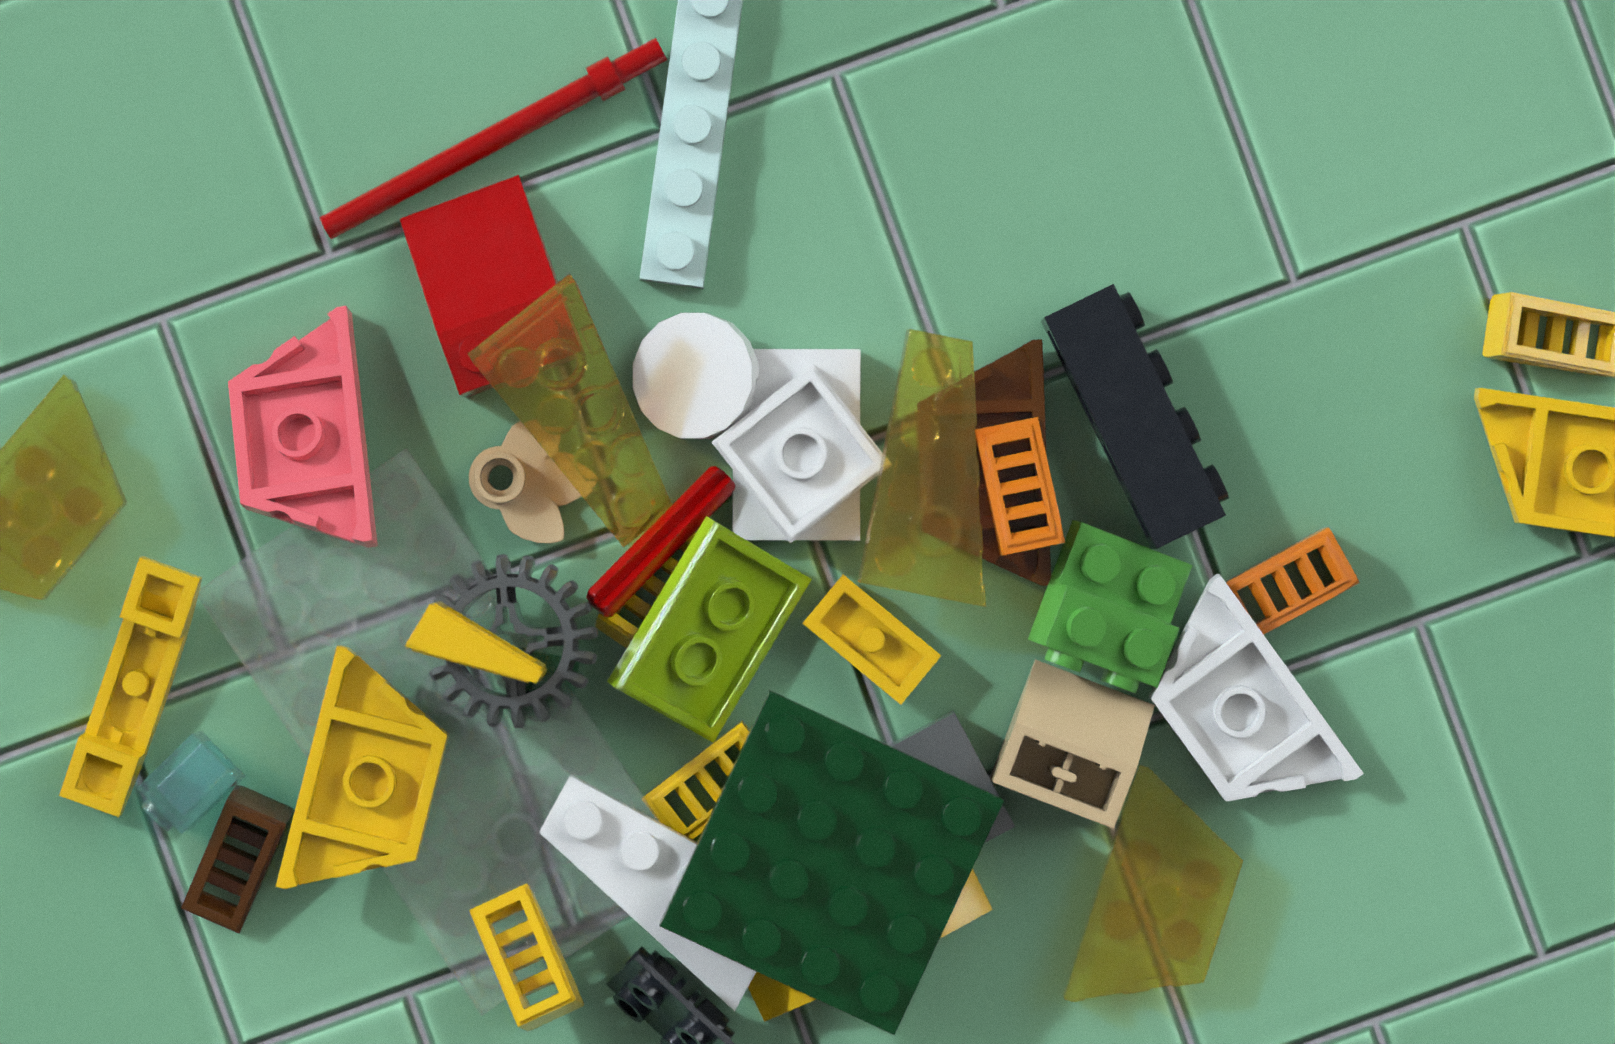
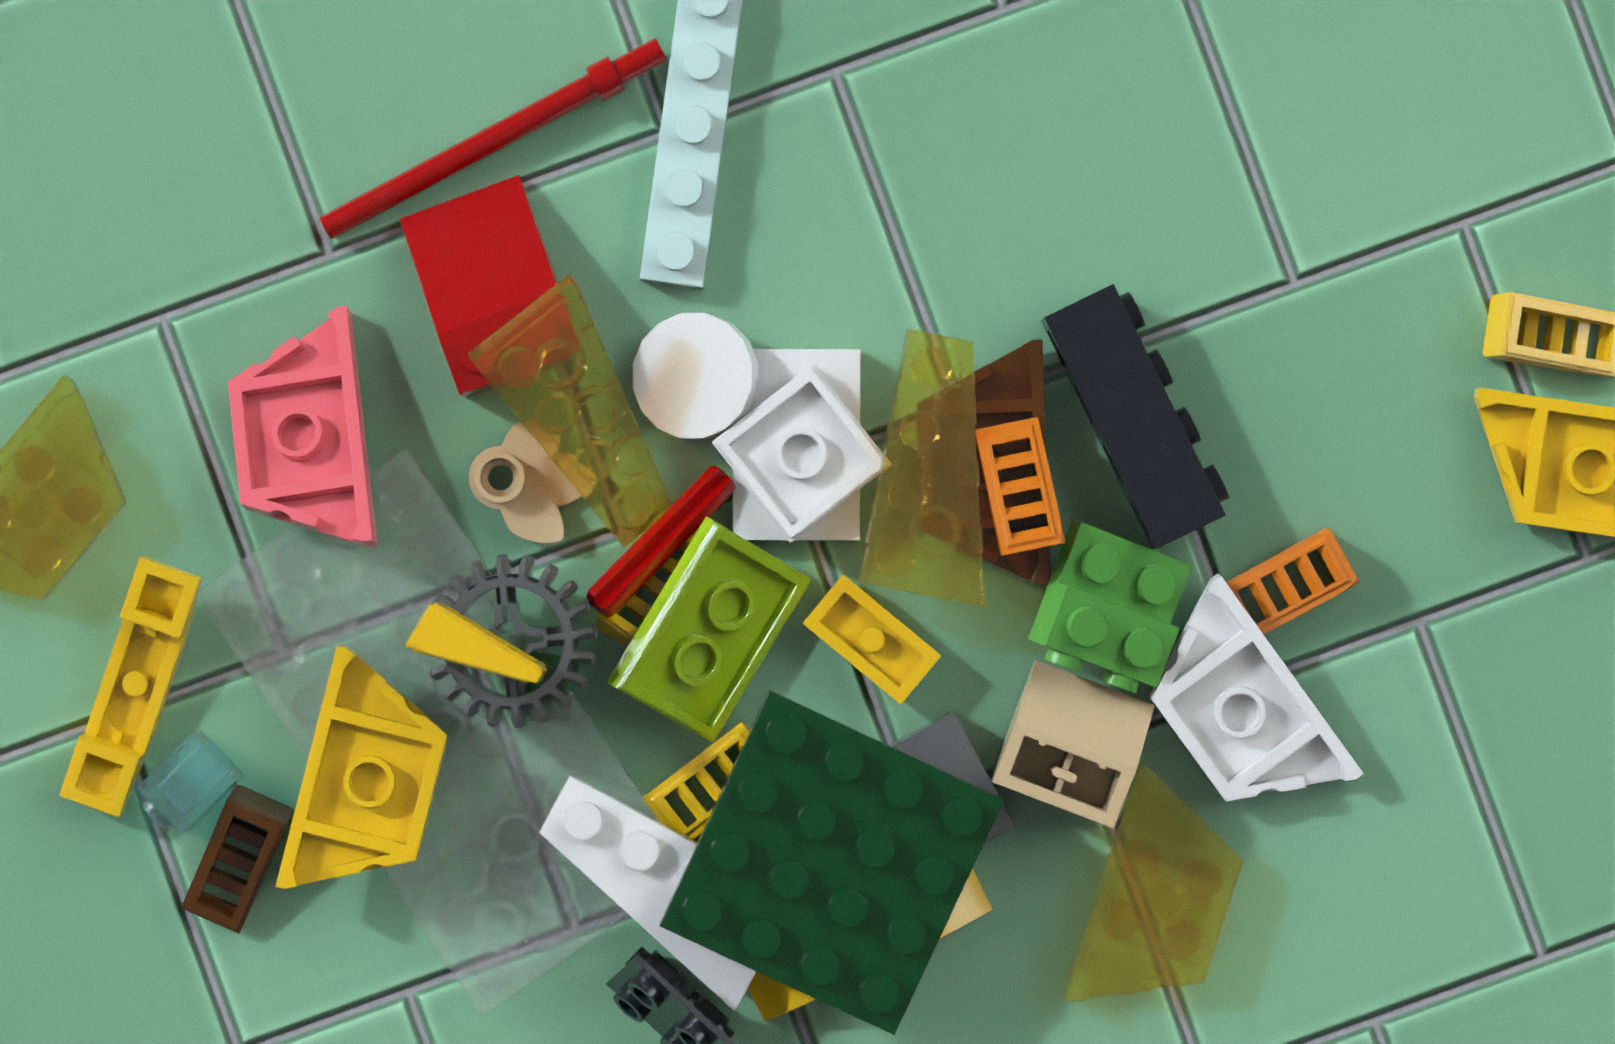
yellow slope [469,883,585,1031] -> none

